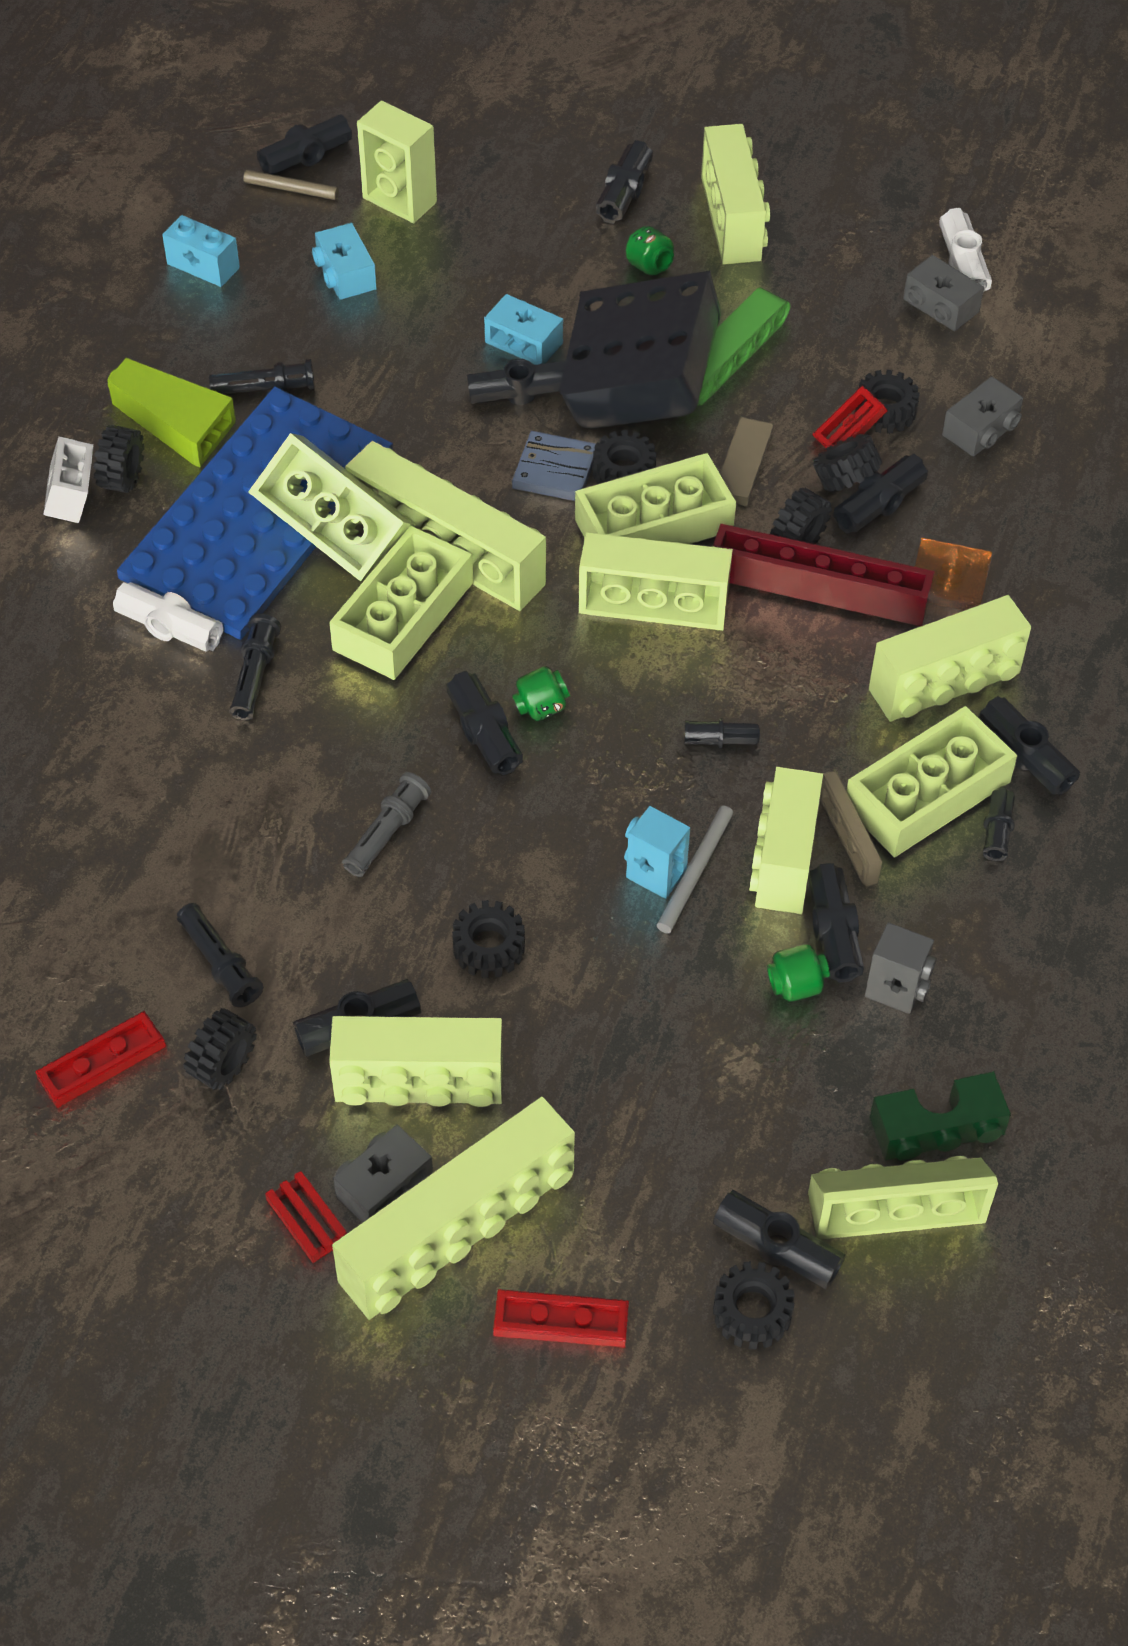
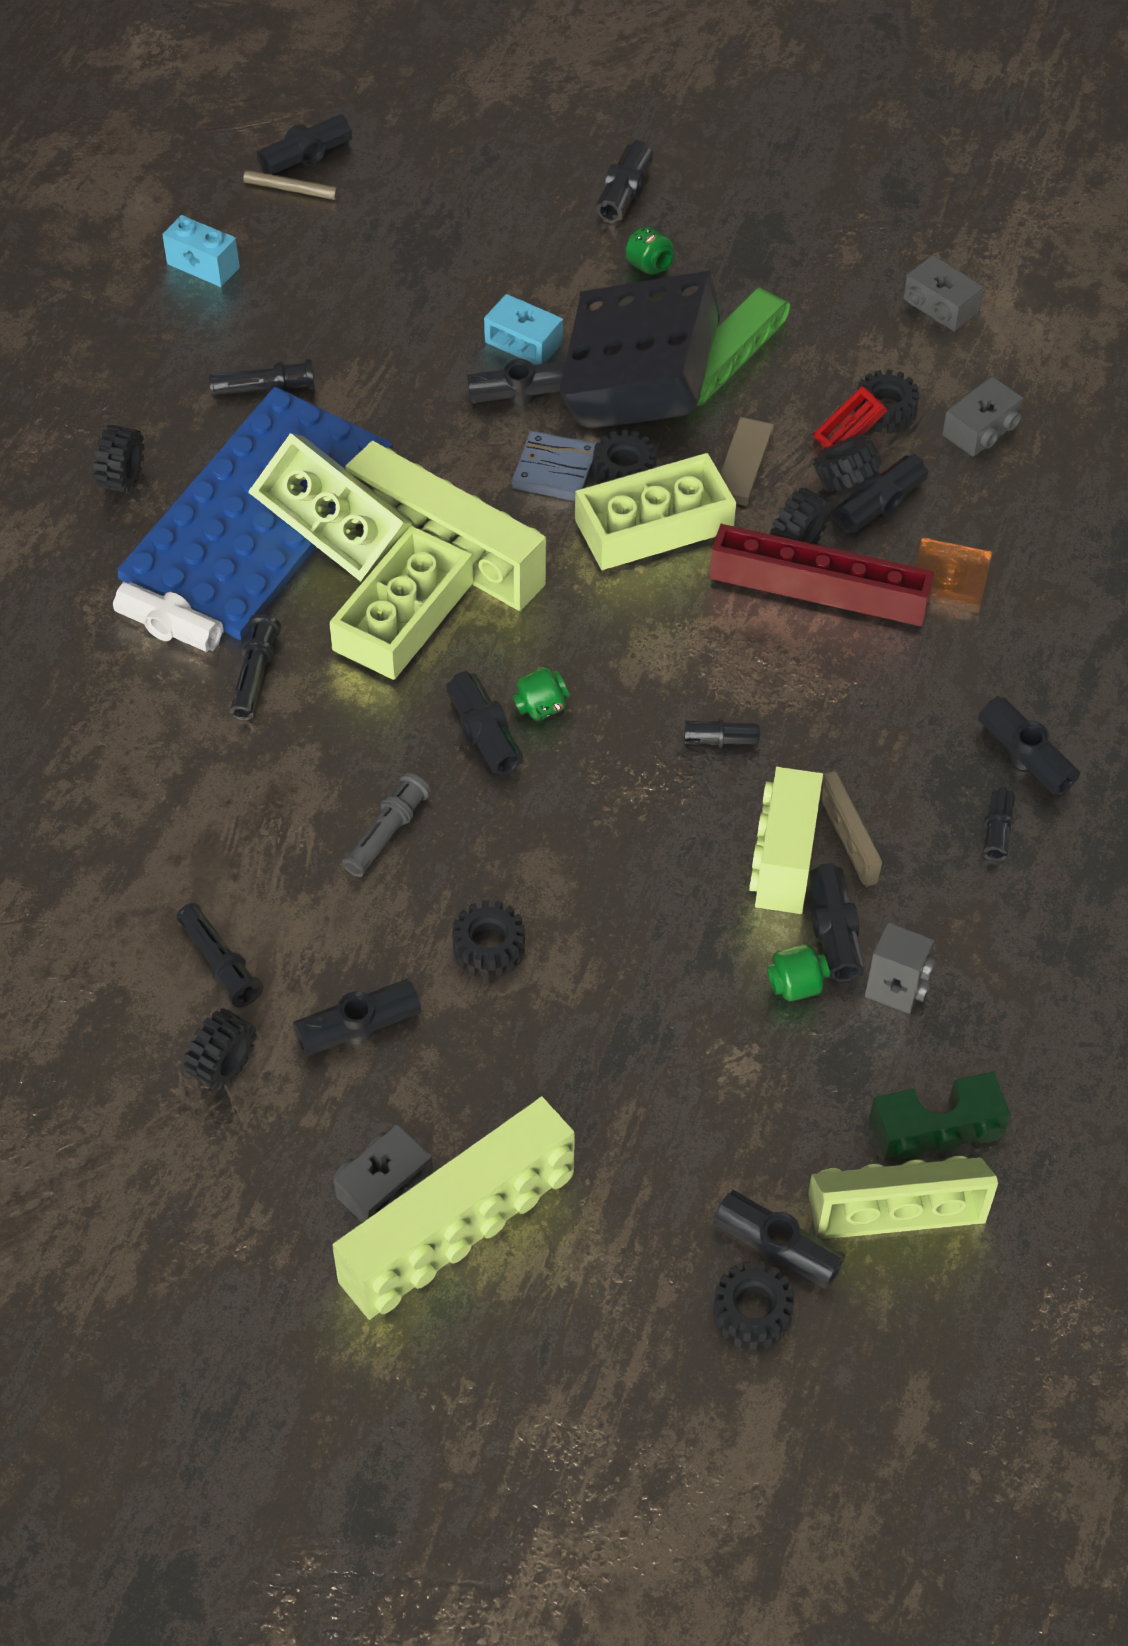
red tile [35,1011,166,1108] -> none
white brick [43,436,94,523] -> none
lime slope [107,358,236,467] -> none
red tile [265,1171,347,1263] -> none
medium azure brick [312,223,377,300] -> none
yellowish green brick [329,1016,503,1107] -> none
yellowish green brick [357,100,437,223] -> none
red tile [493,1289,629,1348] -> none
yellowish green brick [579,532,732,630] -> none
medium azure brick [624,806,690,899] -> none
light grey bar [657,805,733,933] -> none
yellowish green brick [701,124,770,265] -> none
yellowish green brick [847,706,1017,858] -> none
yellowish green brick [869,595,1031,722] -> none
white piece [939,208,992,292] -> none

